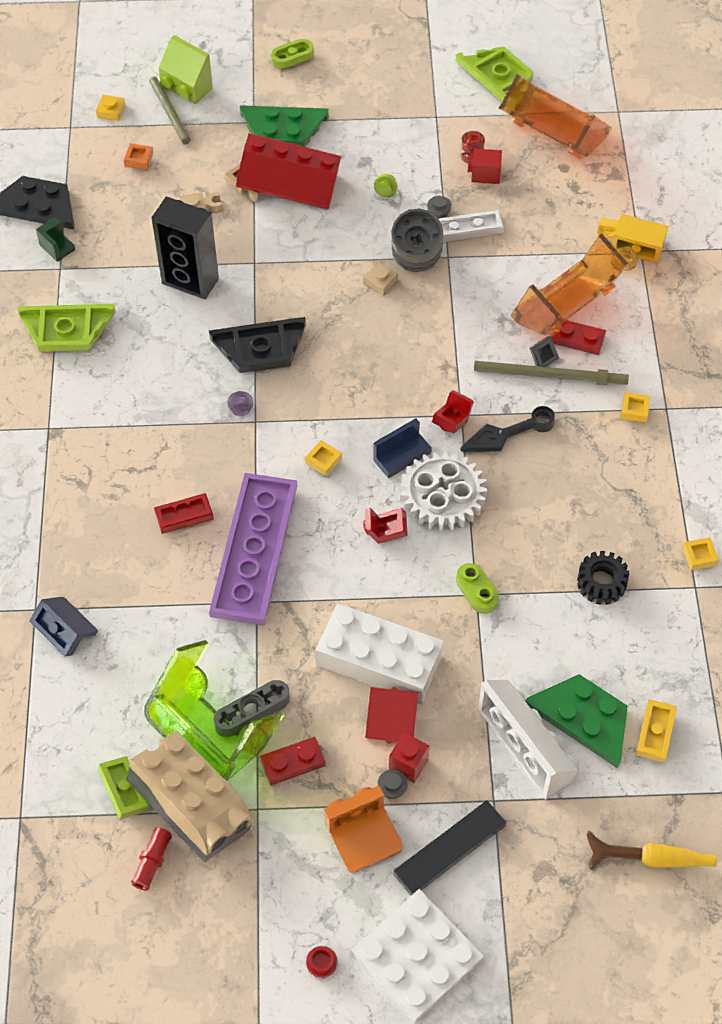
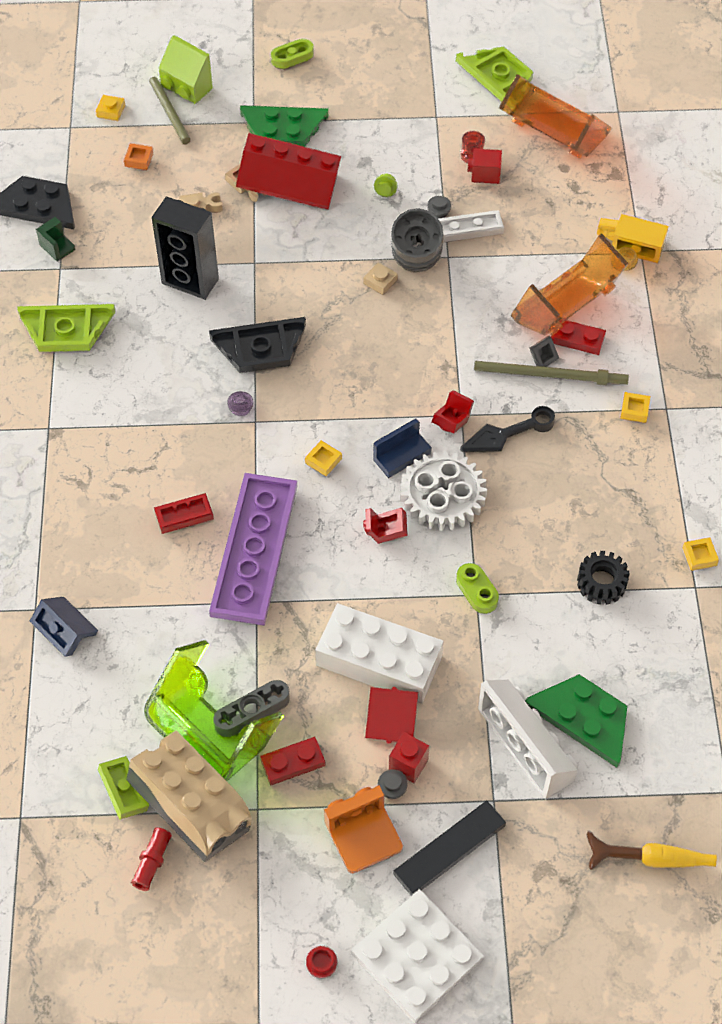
yellow plate [636,699,677,763] -> none

